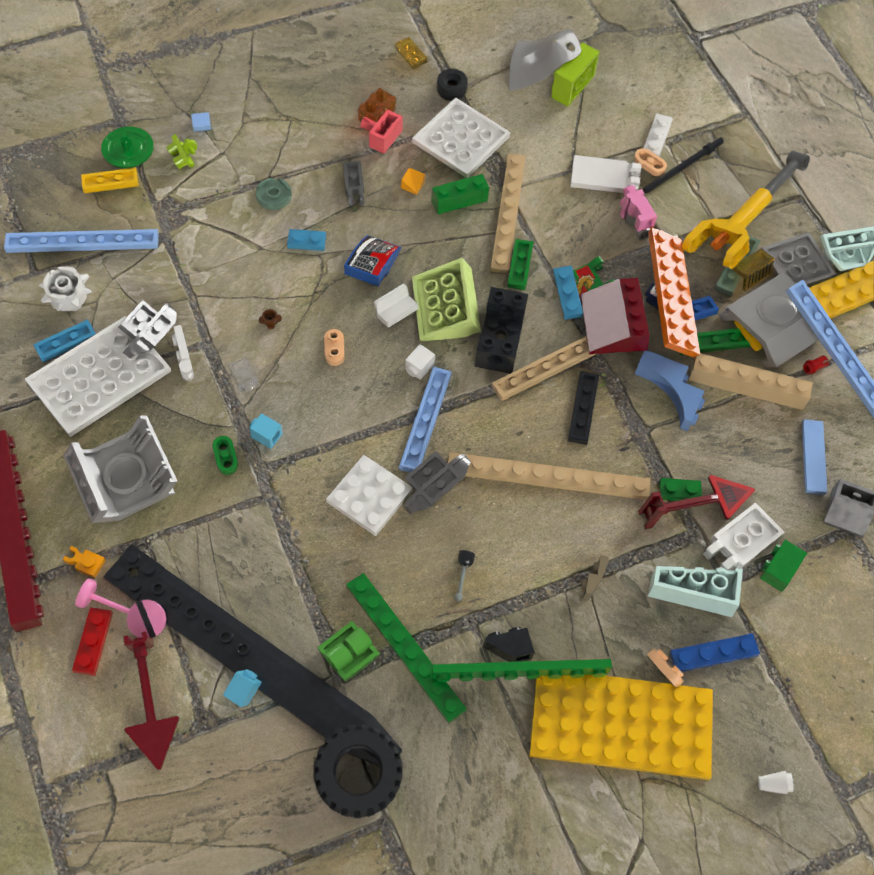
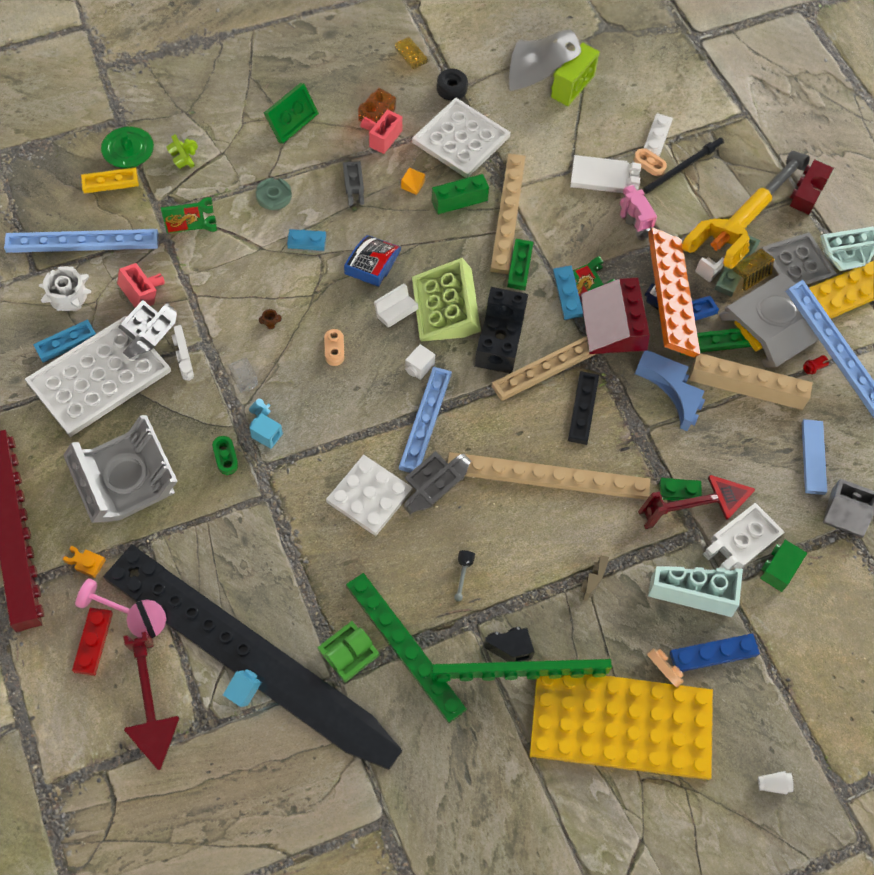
light blue tile [191,112,211,132] -> none
black tyre [313,725,403,818] -> none
none -> coral brick [117,263,165,308]
none -> green flag [161,197,217,233]
none -> medium azure plate [249,399,271,418]
none -> green plate [264,83,319,144]
none -> white panel [695,257,724,283]
none -> dark red arch [790,159,834,215]

